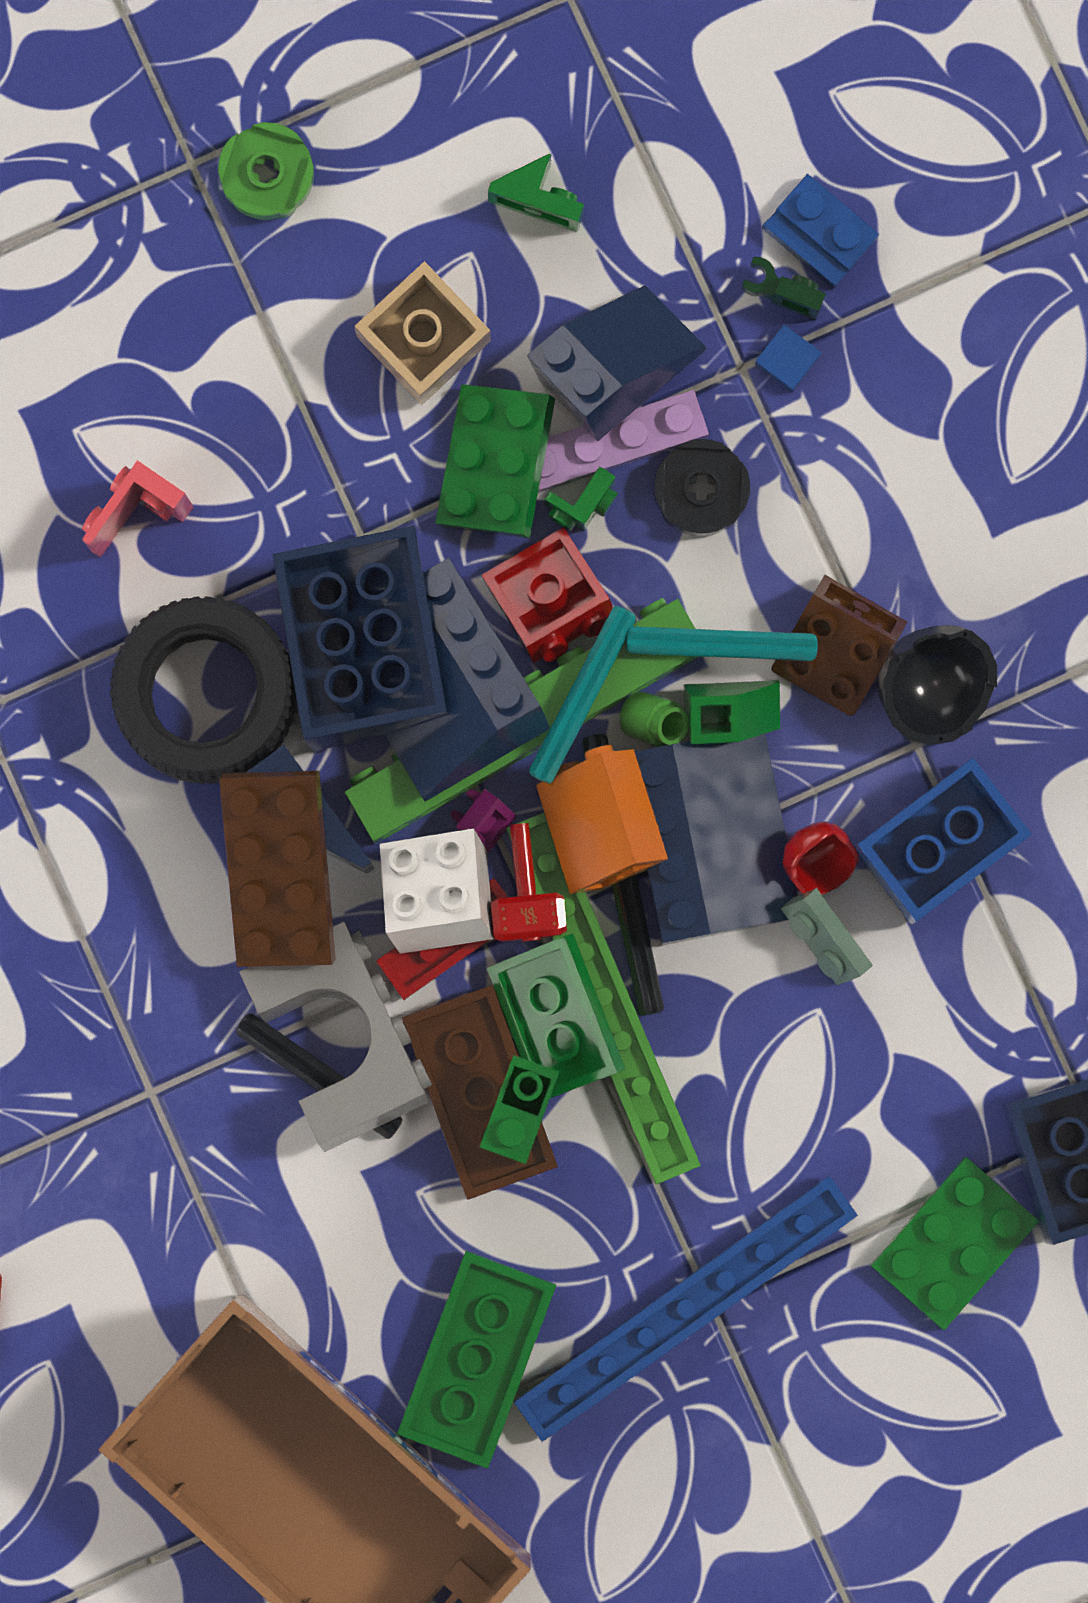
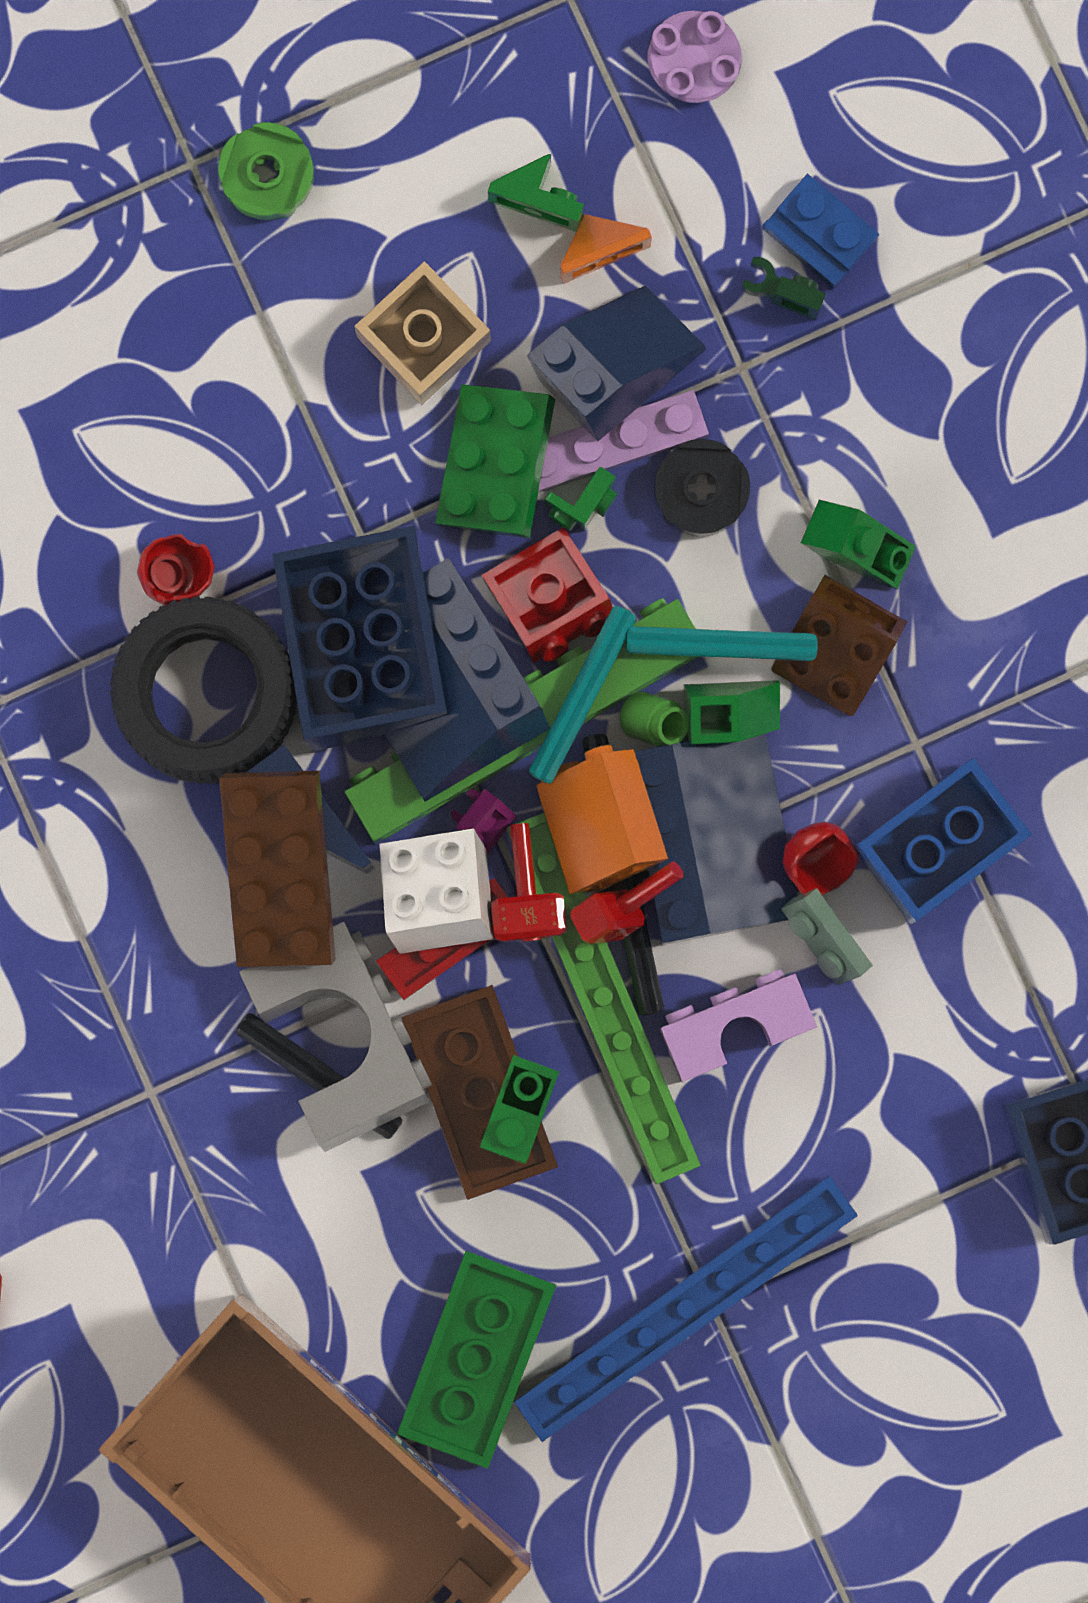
coral bracket [82,460,193,557] -> none
green plate [486,933,626,1099] -> none
blue tile [755,324,822,392] -> none
green plate [870,1157,1039,1330] -> none
black cylinder [879,625,997,745] -> none
none -> red hair [136,534,215,605]
none -> orange slope [560,214,652,283]
none -> red piece [570,861,684,944]
none -> lavender dish [647,11,742,103]
none -> lavender arch [659,969,817,1082]
none -> green slope [800,500,916,589]

